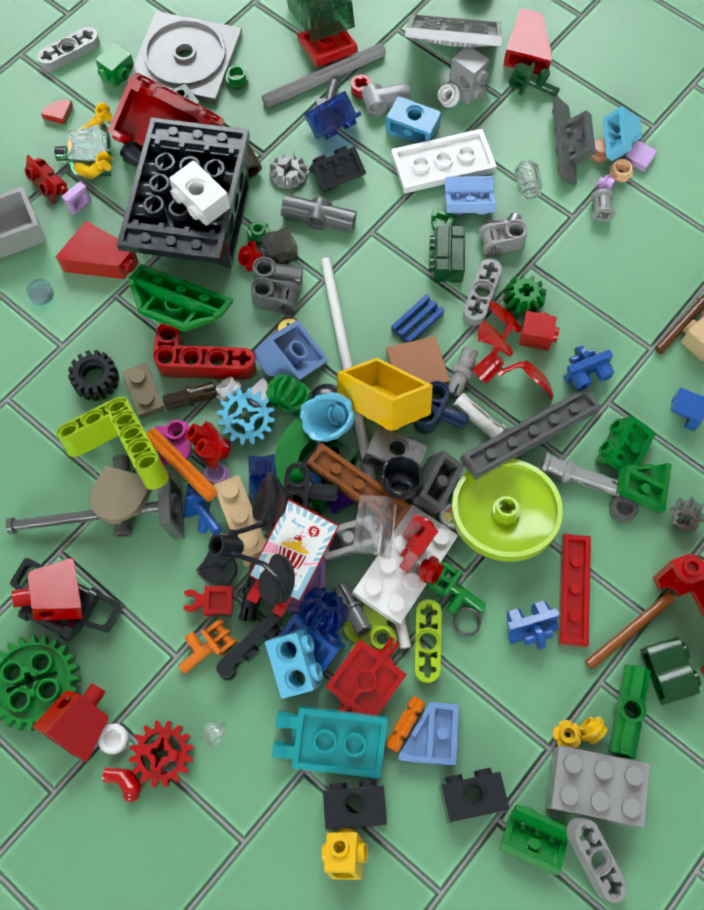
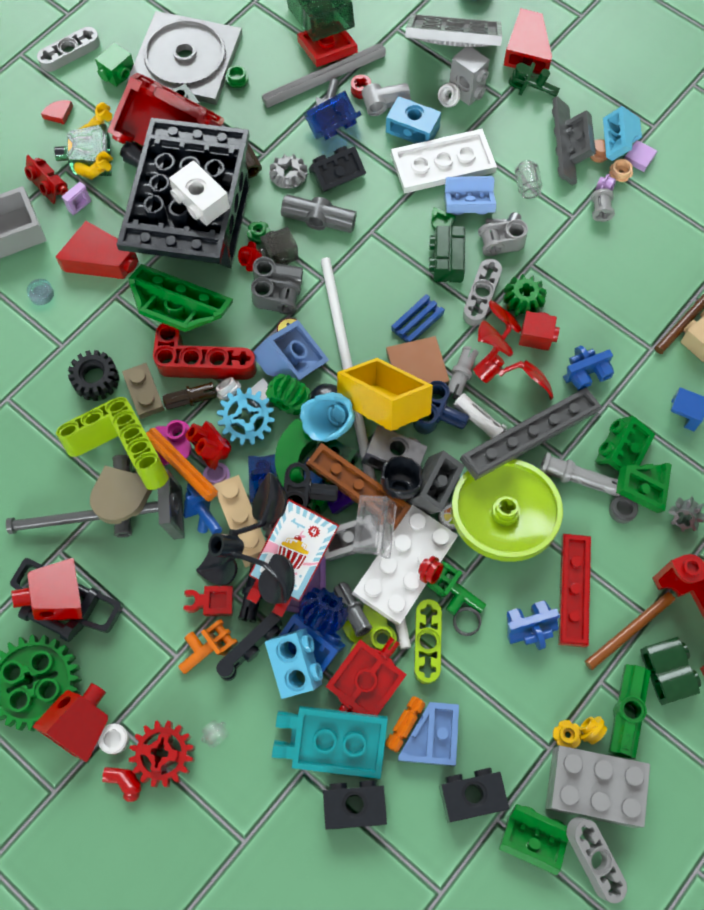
yellow brick [321,828,368,880] -> none
red bracket [399,514,439,574] -> none

